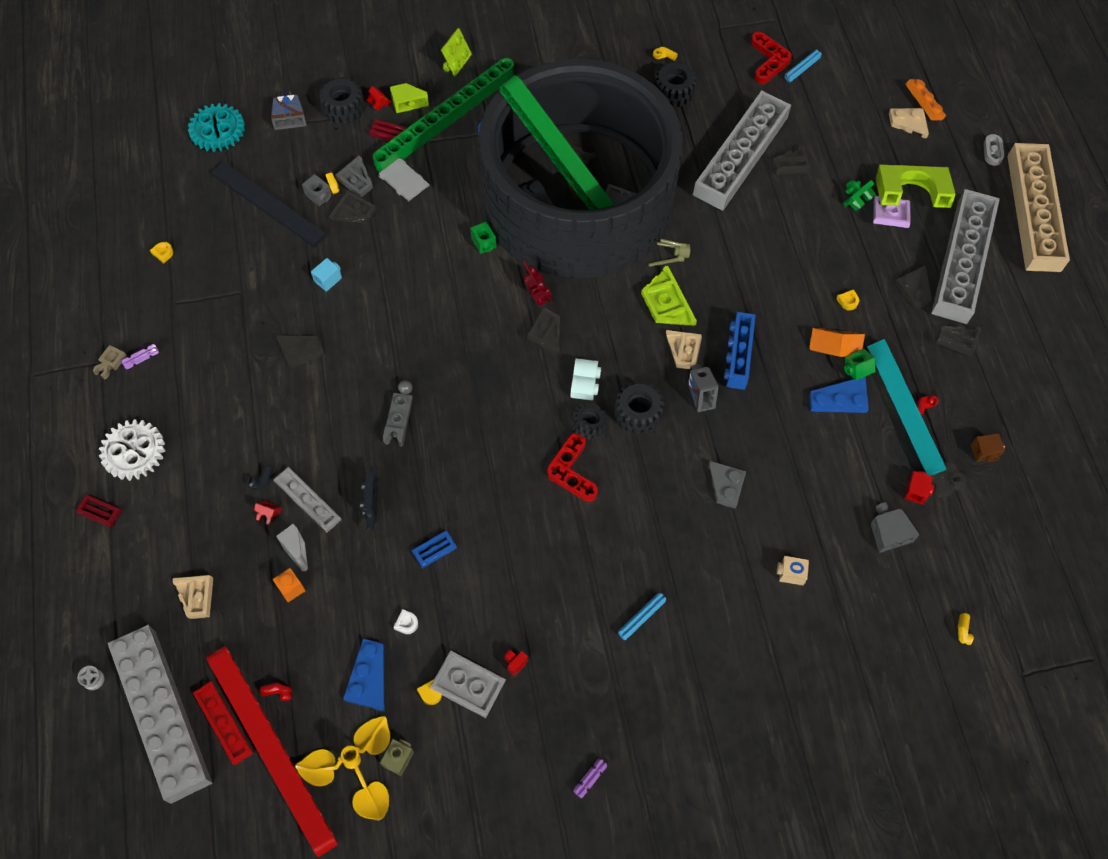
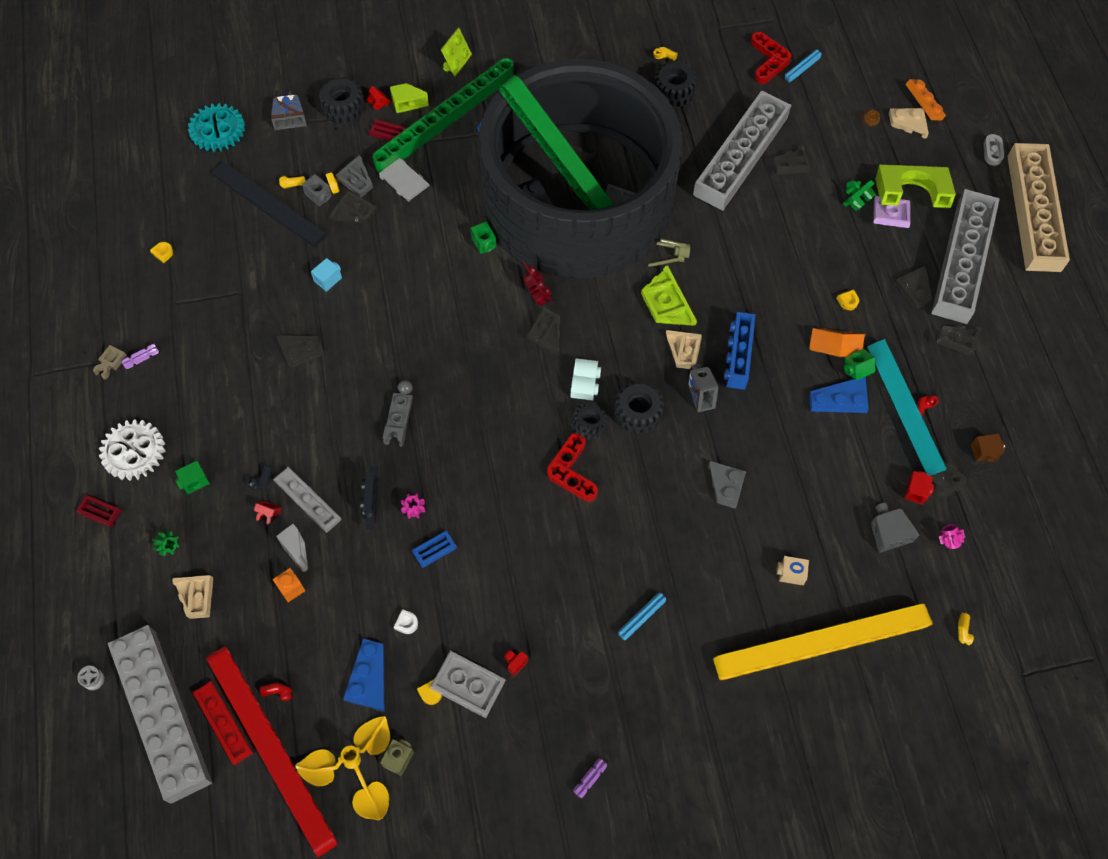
none -> green gear [152,530,179,556]
none -> green brick [175,461,210,494]
none -> yellow arm [279,176,306,189]
none -> dark pink gear [401,494,425,519]
none -> yellow beam [713,604,933,680]
none -> clear orange plate [864,110,881,126]
none -> dark pink gear [938,524,965,549]

